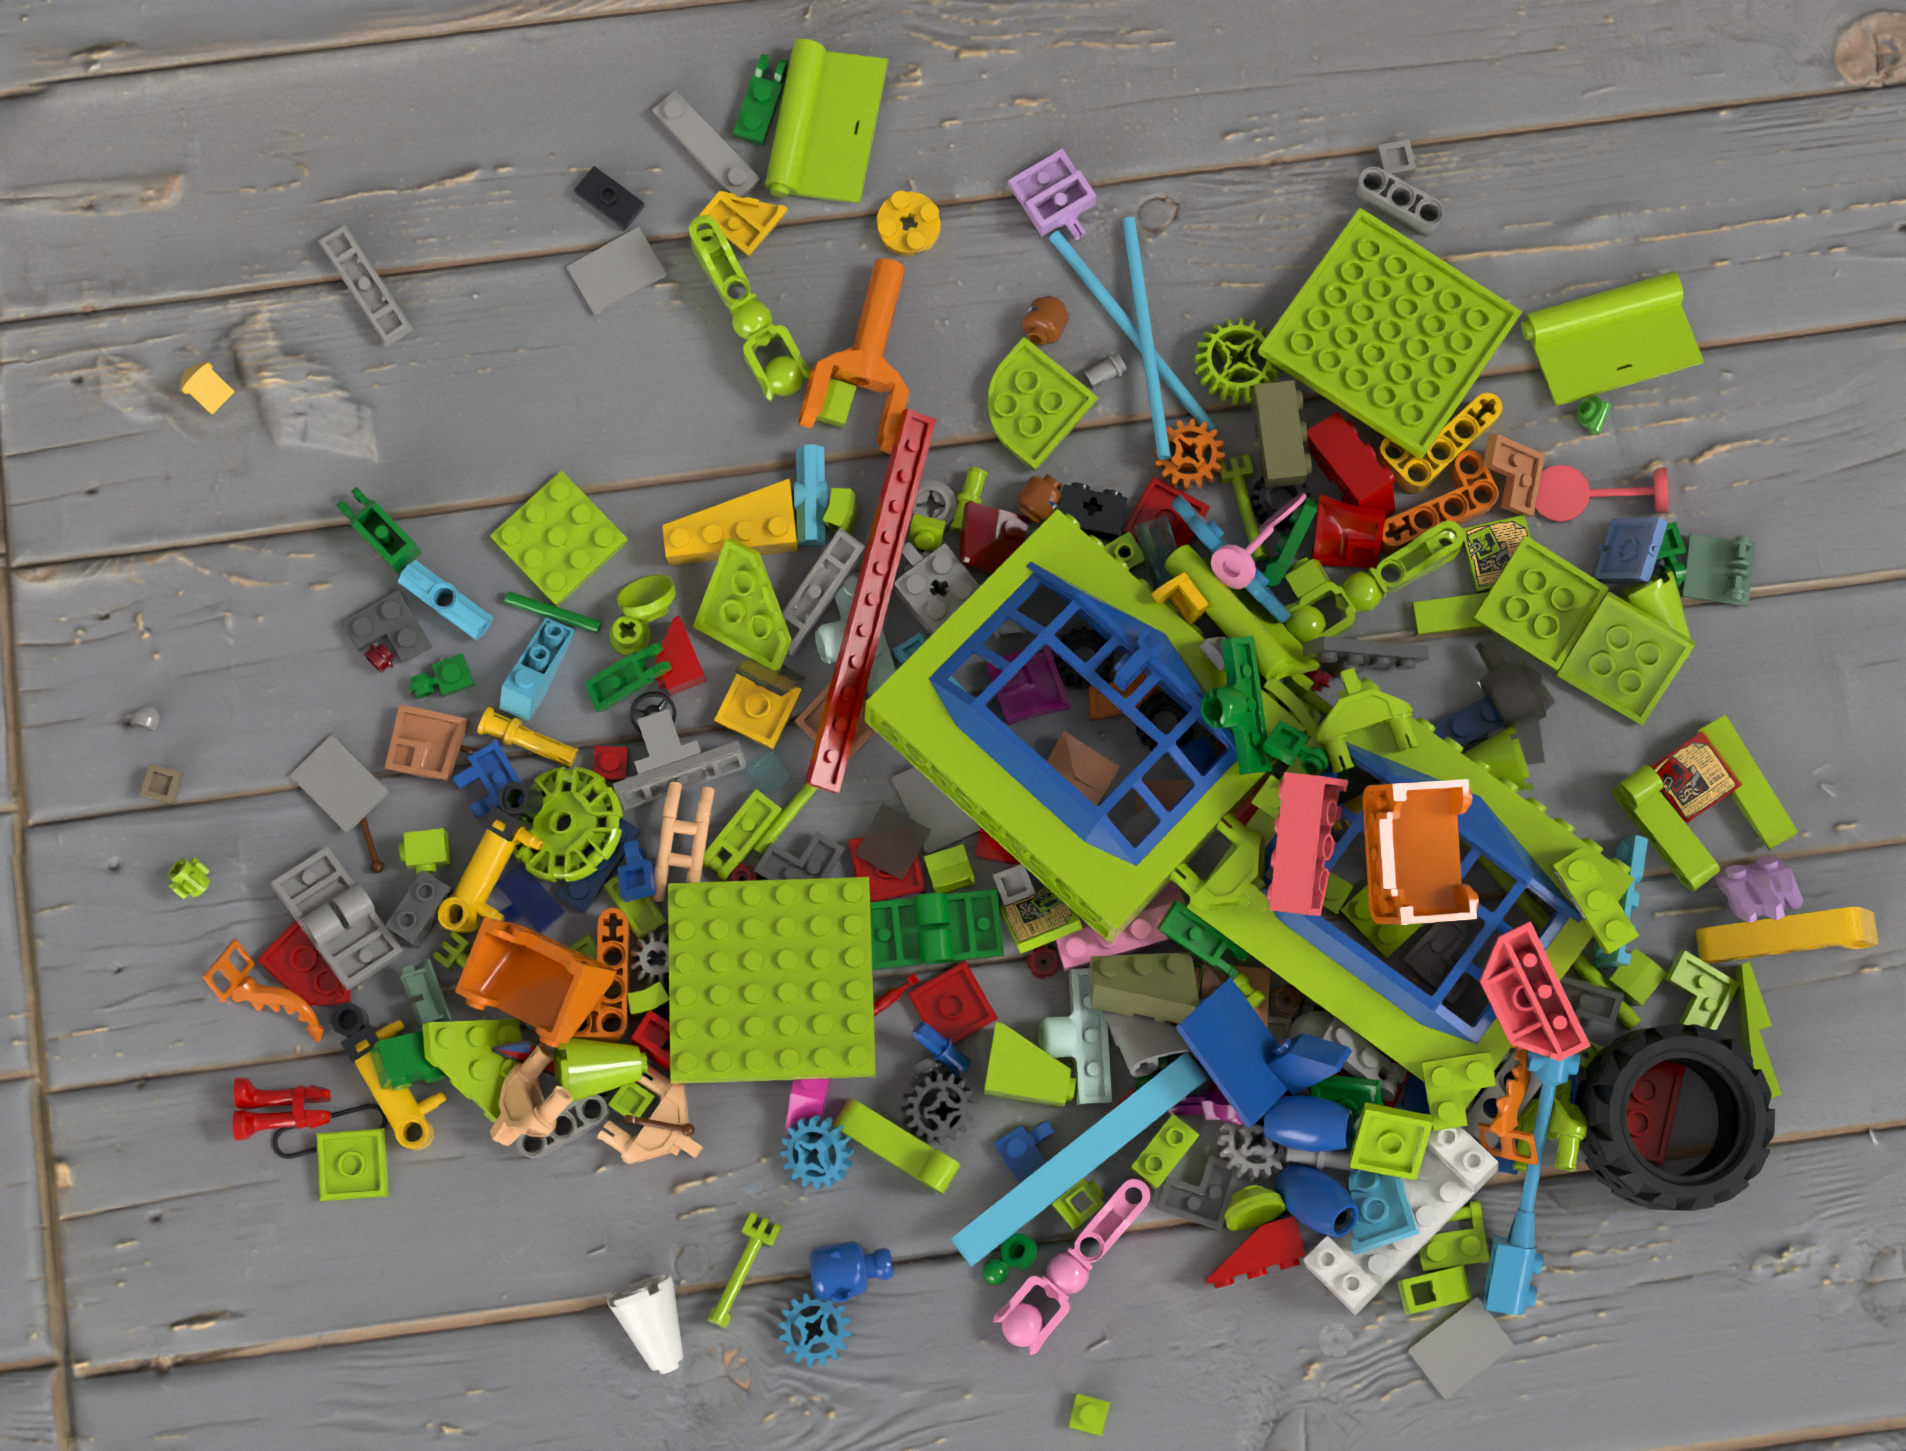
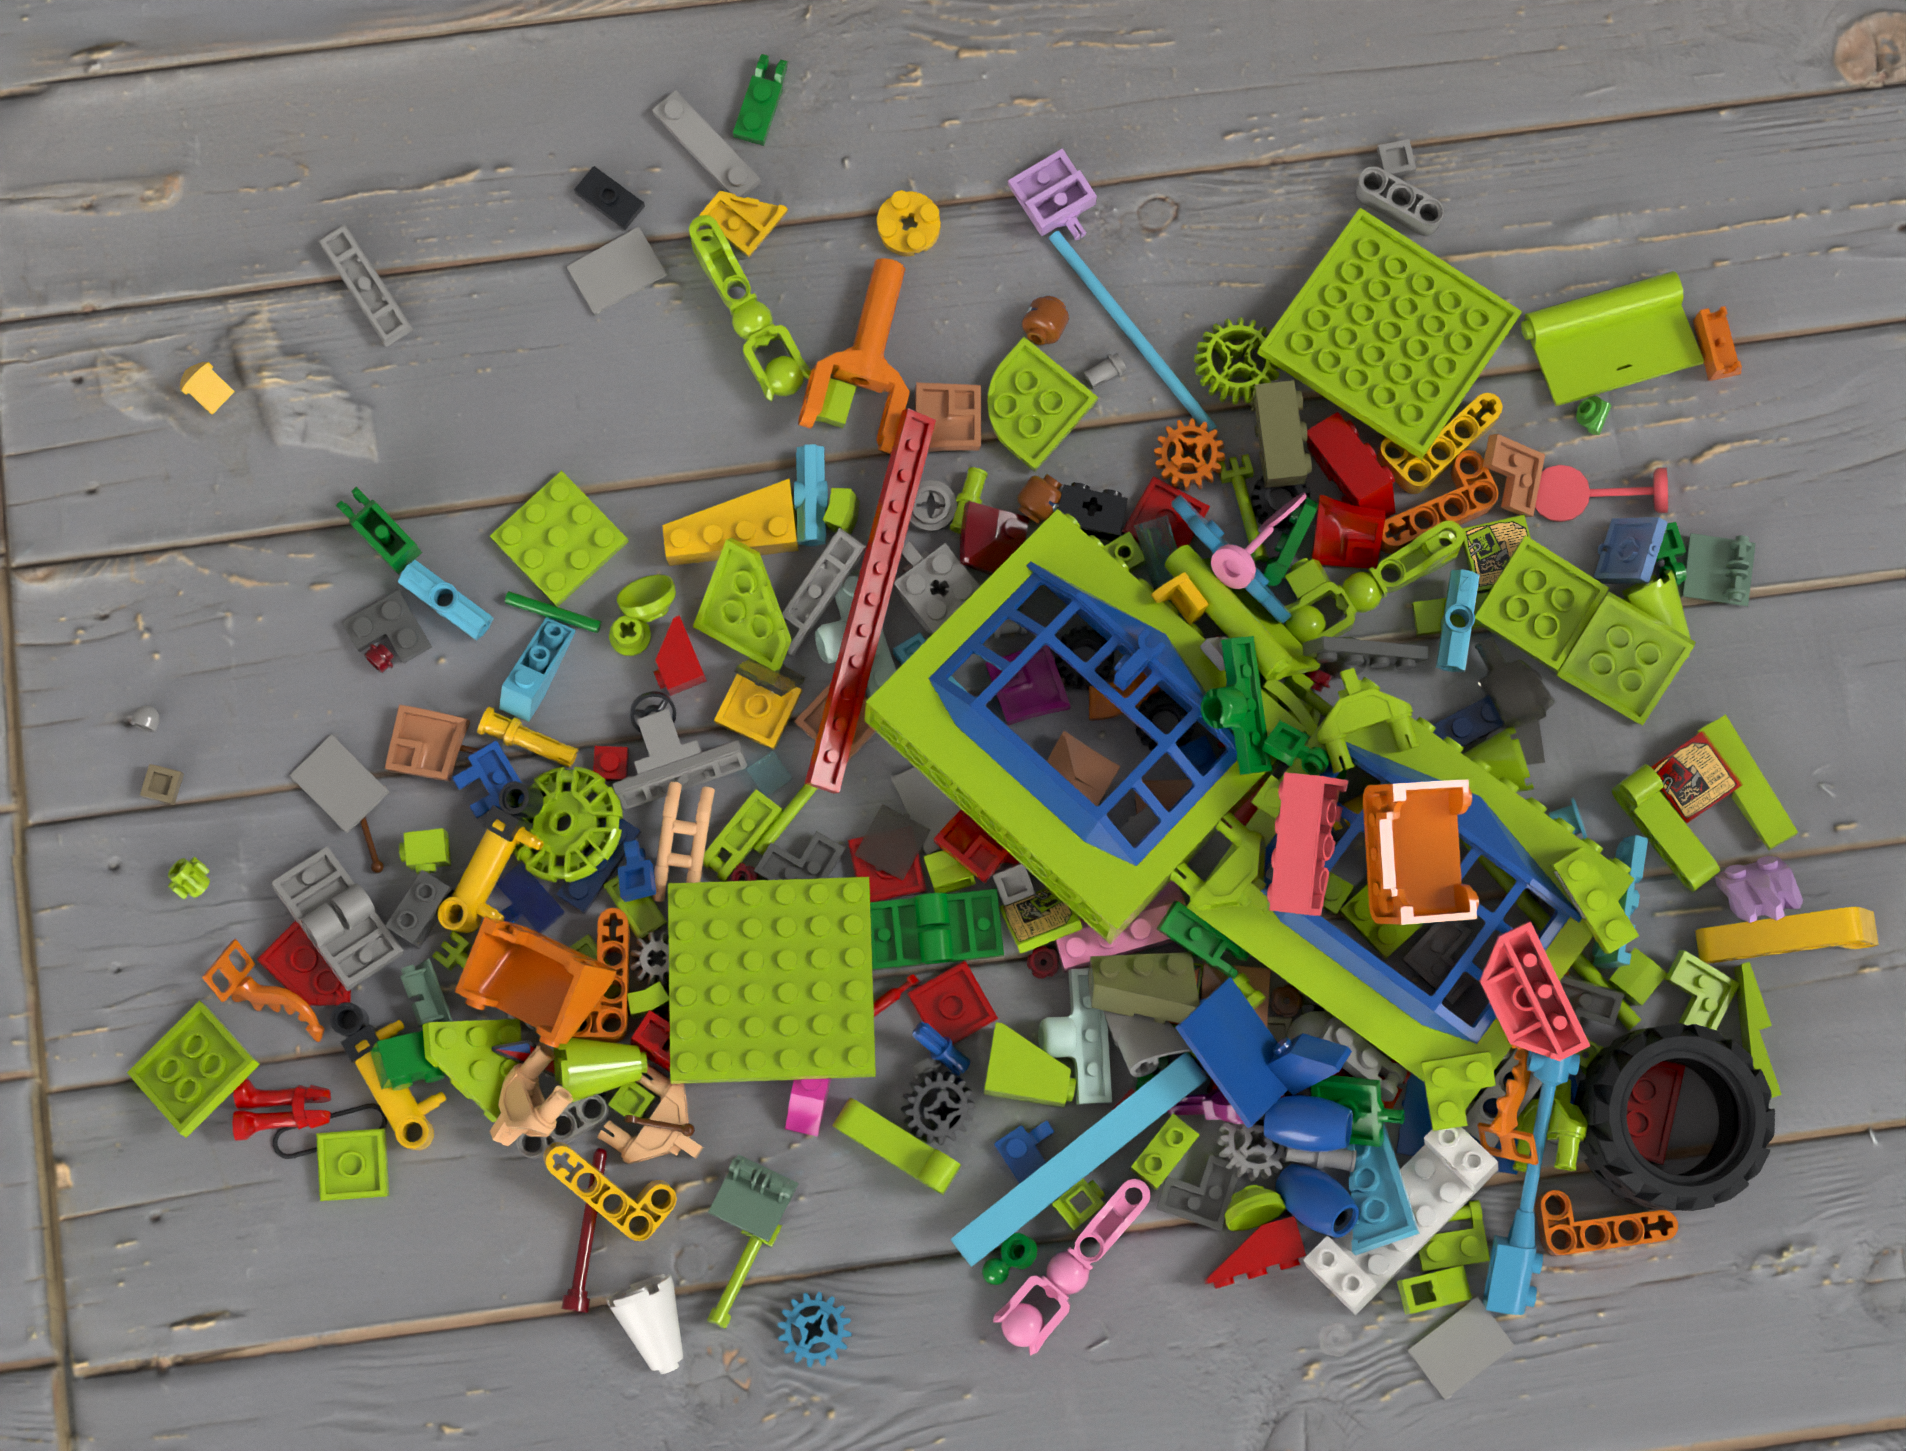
green plate [408,653,475,699] -> none
green hinge [584,642,672,712] -> none
lime door [765,39,888,204] -> none
dark azure gear [780,1114,854,1190] -> none
blue piece [809,1241,894,1302] -> none
lime plate [908,514,946,552] -> none
lime plate [1068,1393,1110,1436] -> none
medium azure piece [1122,217,1171,460] -> none
lime plate [1348,1103,1433,1180] -> none
none -> lime plate [127,1000,260,1138]
none -> yellow beam [543,1142,677,1241]
none -> dark red piece [561,1148,607,1313]
none -> sand green hinge [708,1154,799,1242]
none -> nougat plate [915,382,981,452]
none -> red plate [934,809,1010,883]
none -> medium azure piece [1436,569,1480,672]
none -> orange beam [1535,1190,1678,1256]
none -> medium azure piece [1549,797,1587,839]
none -> orange hinge [1693,306,1742,381]

